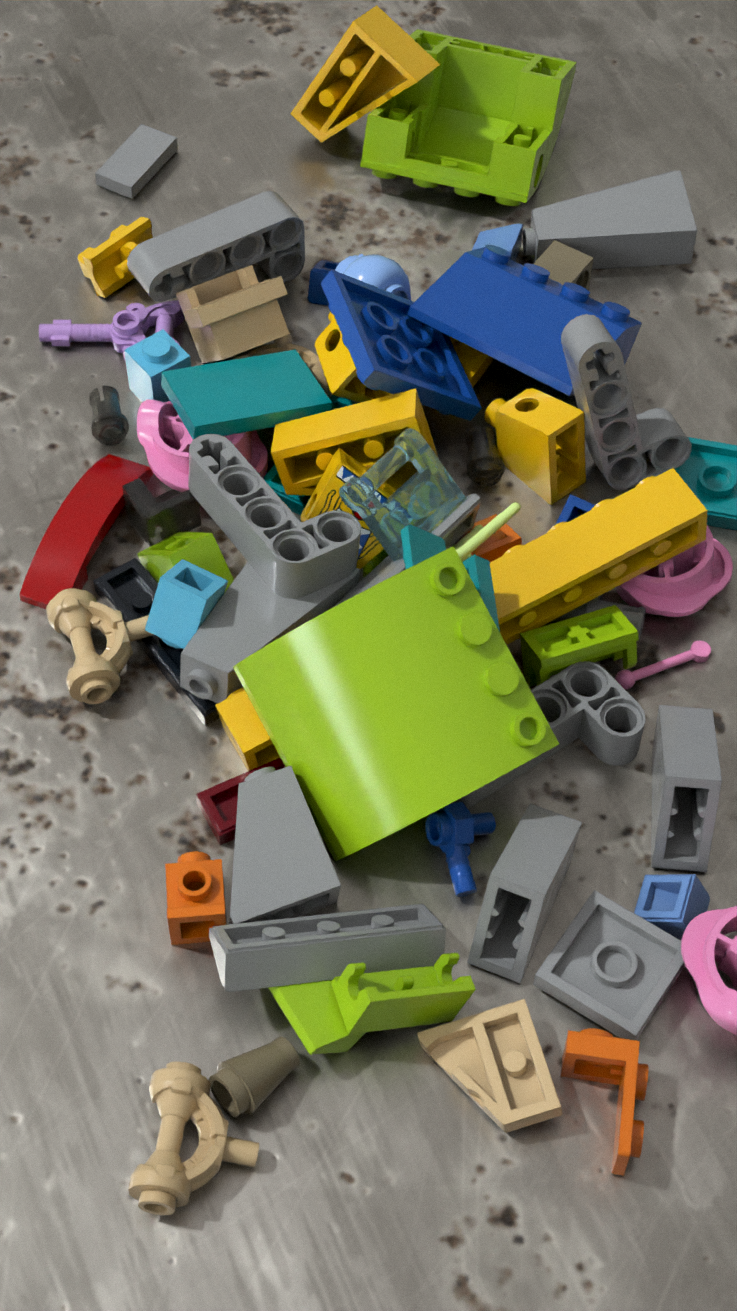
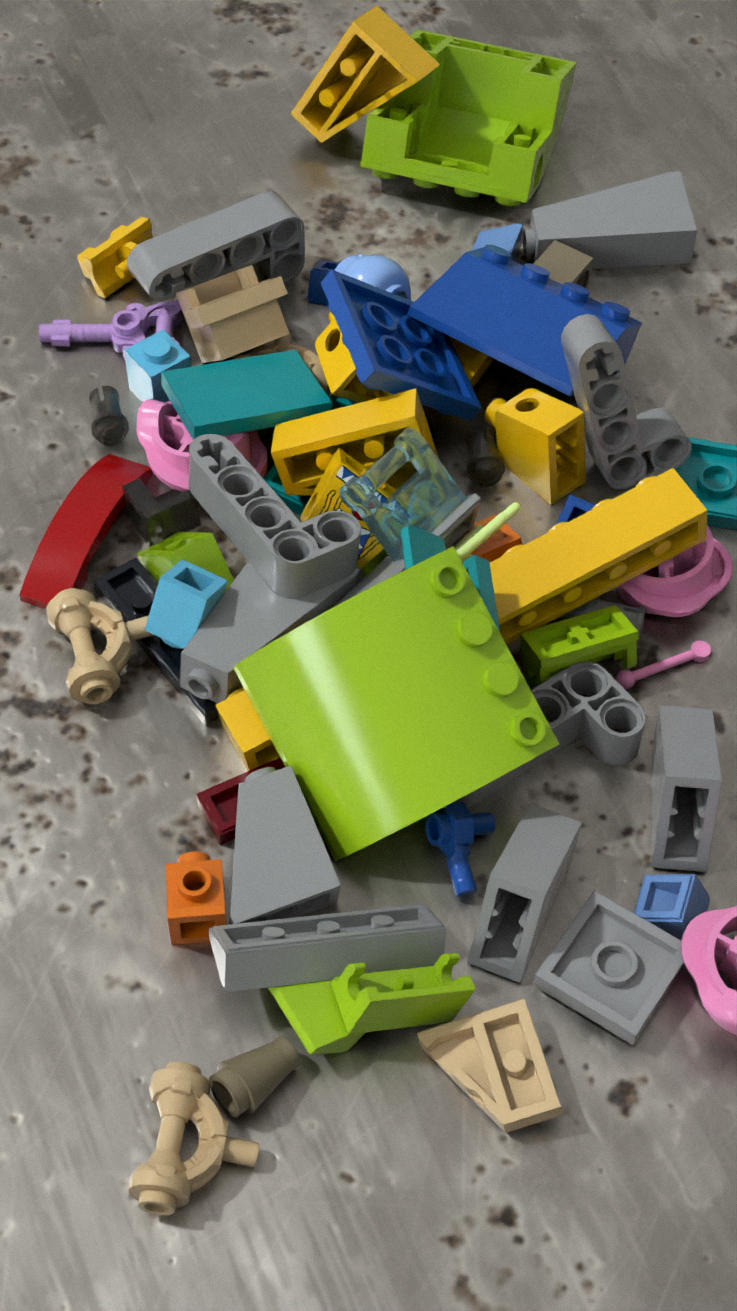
light grey tile [95,124,178,199] -> none
orange bracket [560,1028,649,1176] -> none

